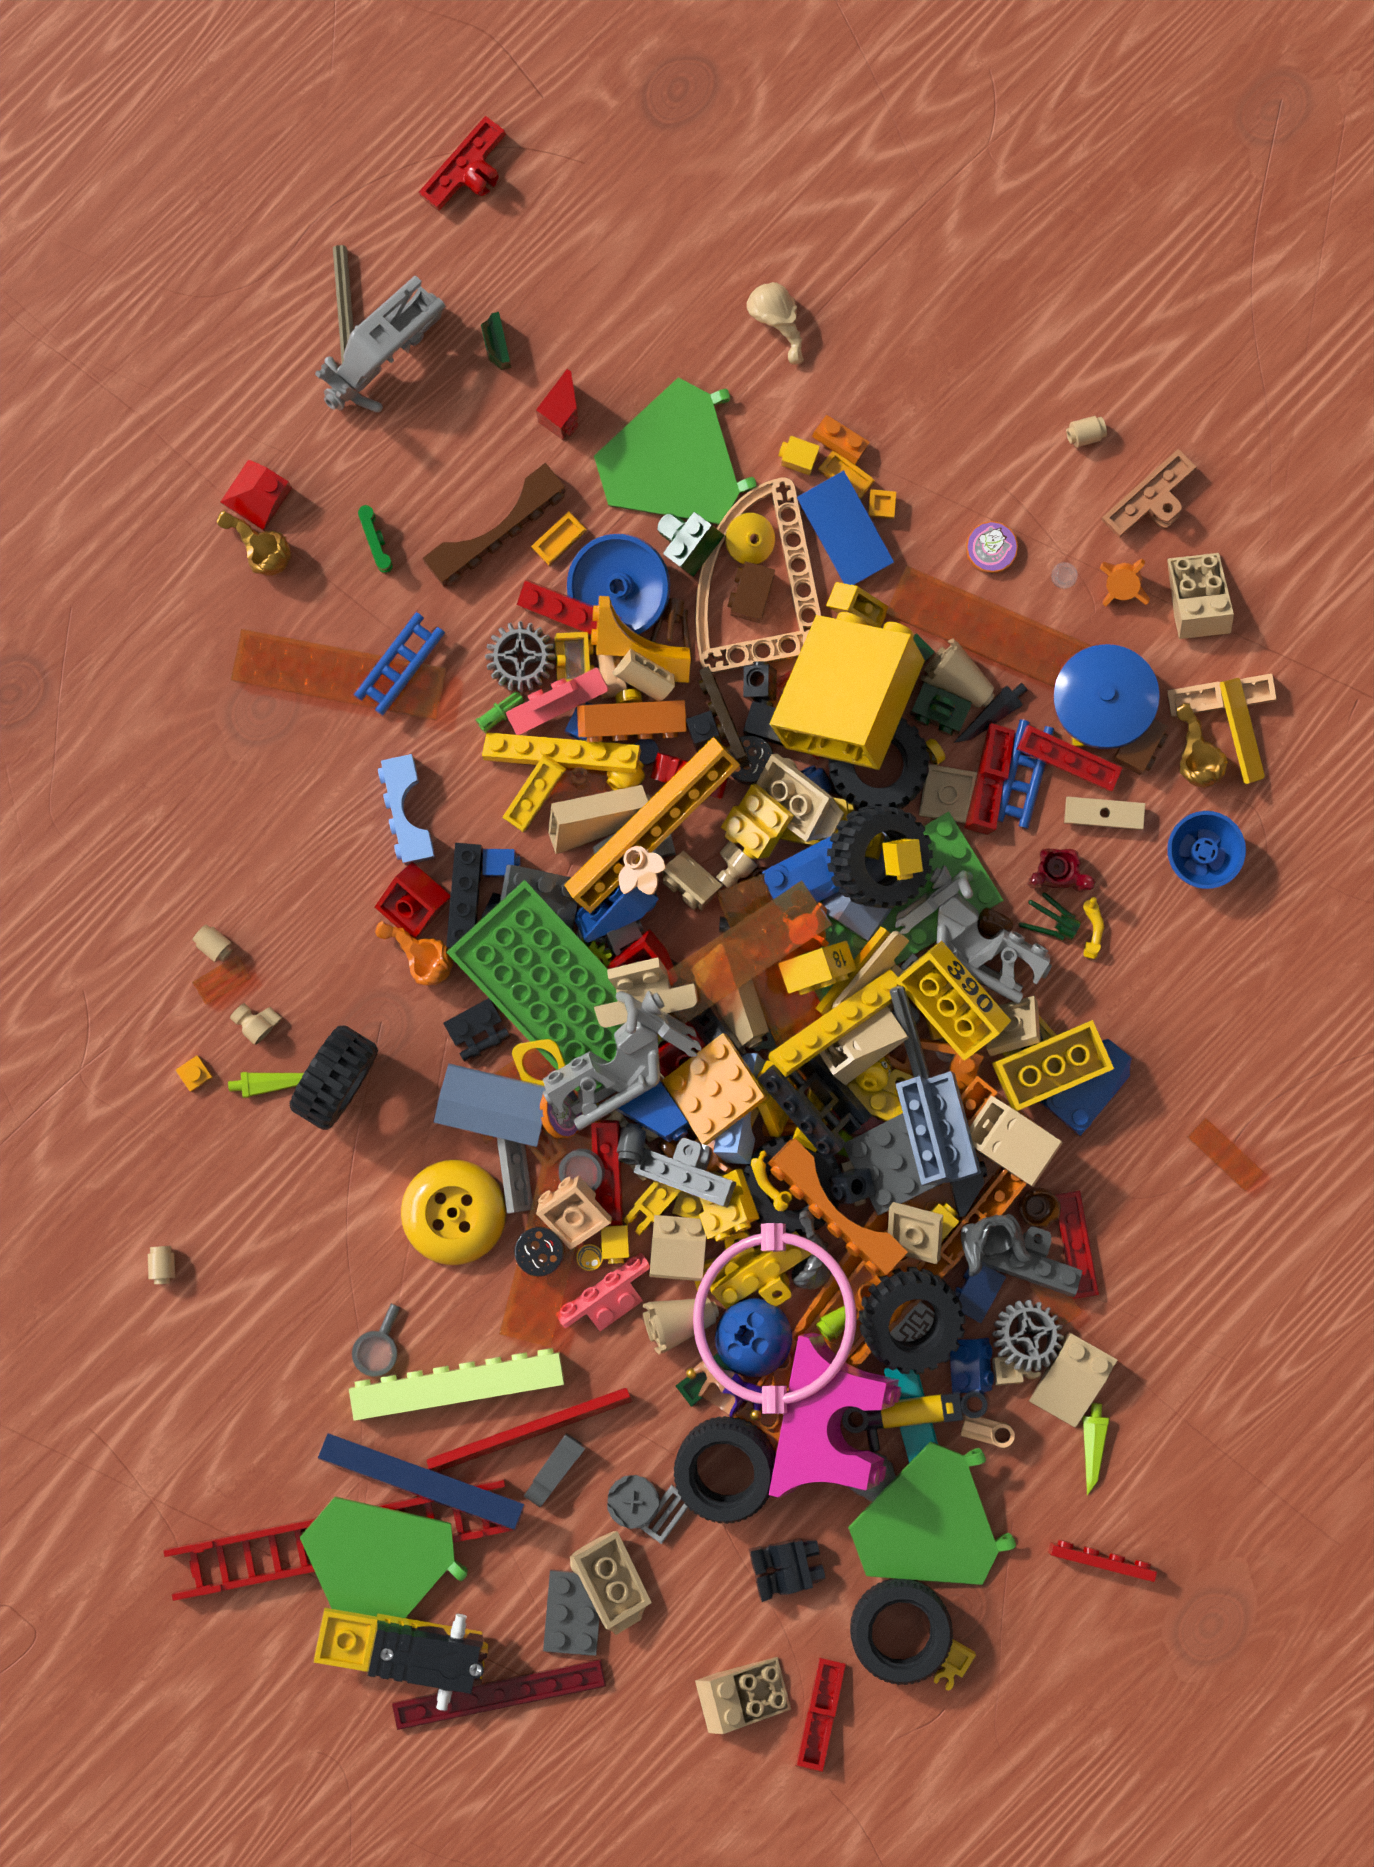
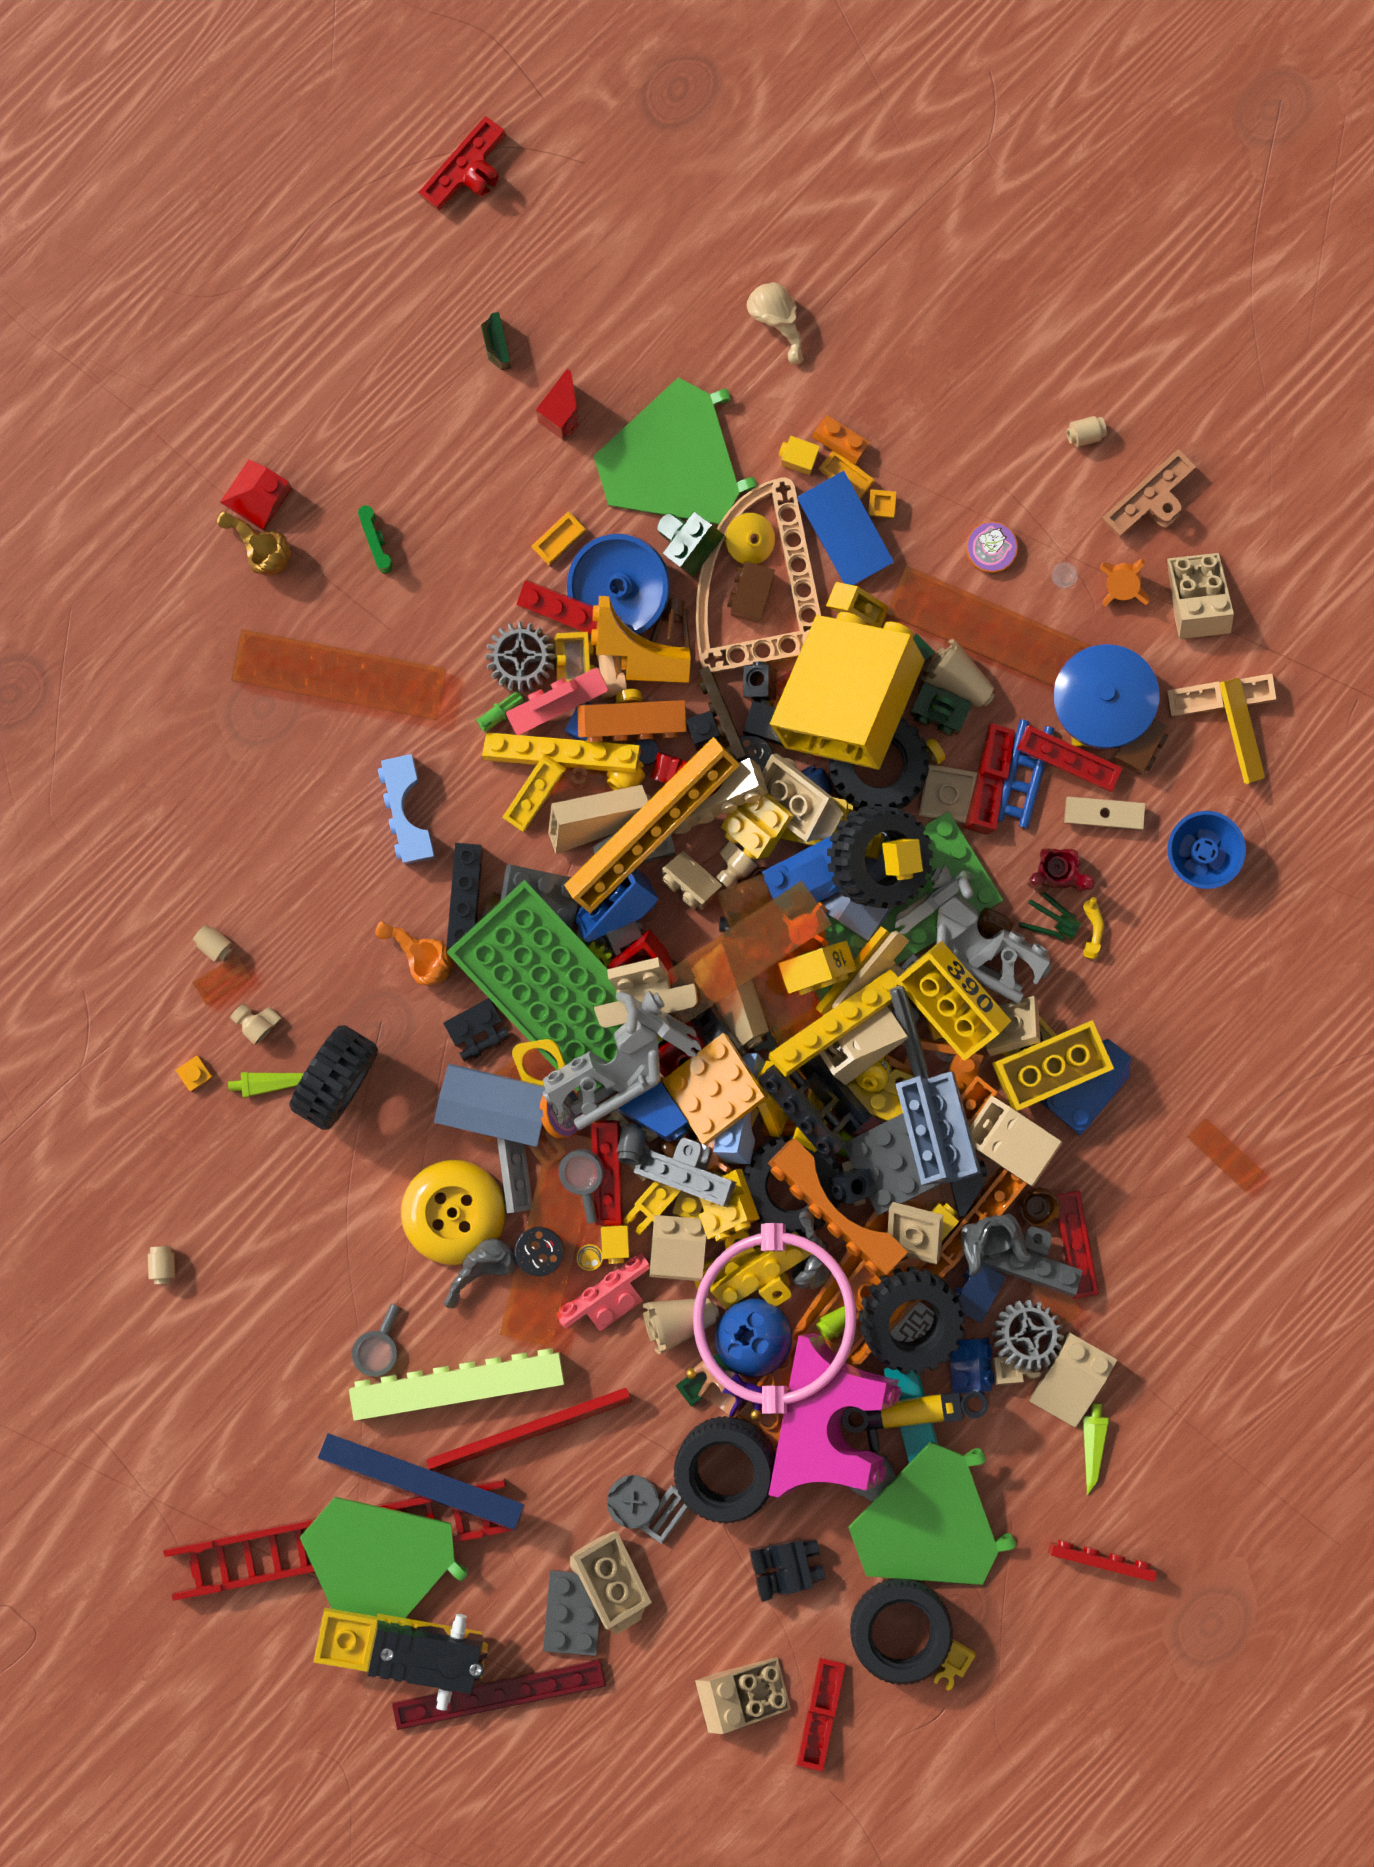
light grey piece [315,276,446,413] -> none
dark tan axle [333,245,354,363] -> none
blue bar [354,612,445,716] -> none
red slope [374,862,451,939] -> none
reddish brown arch [423,462,566,587] -> none
blue brick [482,849,521,878] -> none
dark grey leg [524,1433,586,1508] -> none
light nougat plate [536,1176,612,1250] -> none
tan brick [613,649,675,701] -> none
light nougat plate [619,846,666,895] -> none
yellow piece [751,1151,792,1211] -> none
black bar [953,683,1028,743] -> none
light nougat piece [961,1416,1015,1448] -> none
pearl gold hair [1176,703,1228,788] -> none
none -> dark grey hair [444,1239,518,1308]
none -> tan arch [673,758,768,834]

